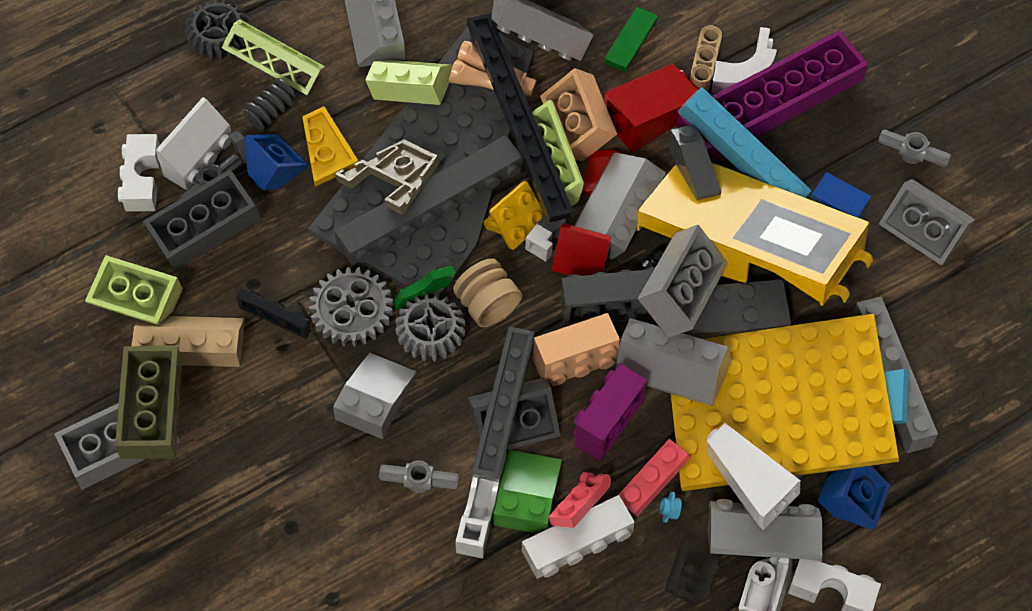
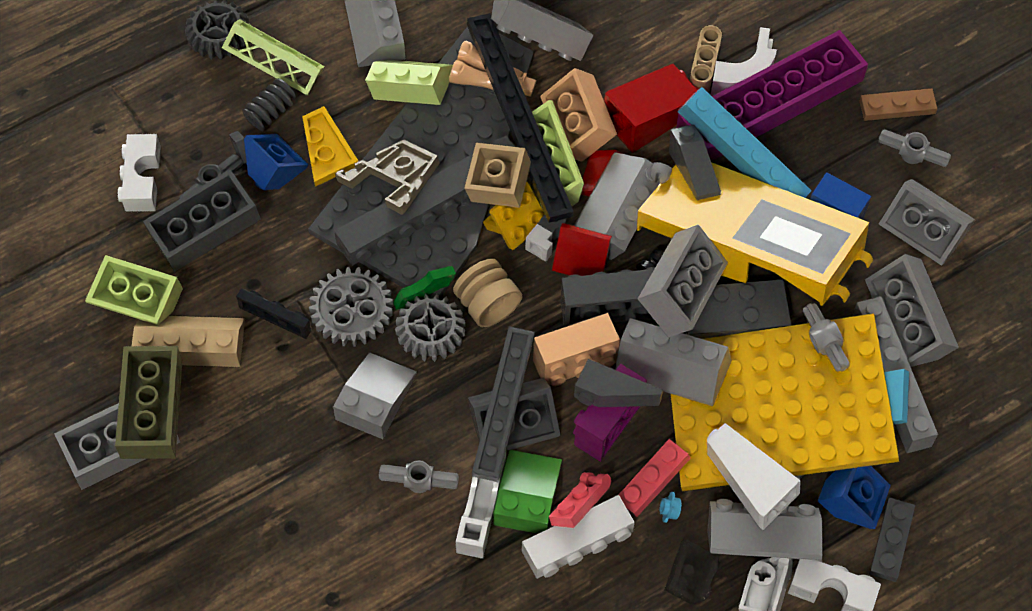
white slope [156,97,231,190] -> none
green tile [604,7,658,73] -> none
none -> tan brick [465,143,531,208]
none -> dark grey slope [574,359,663,407]
none -> light grey hinge [650,162,672,184]
none -> light grey axle [803,303,850,372]
none -> medium nougat plate [859,89,937,121]
none -> light grey slope [865,254,959,367]
none -> dark grey plate [869,497,915,582]

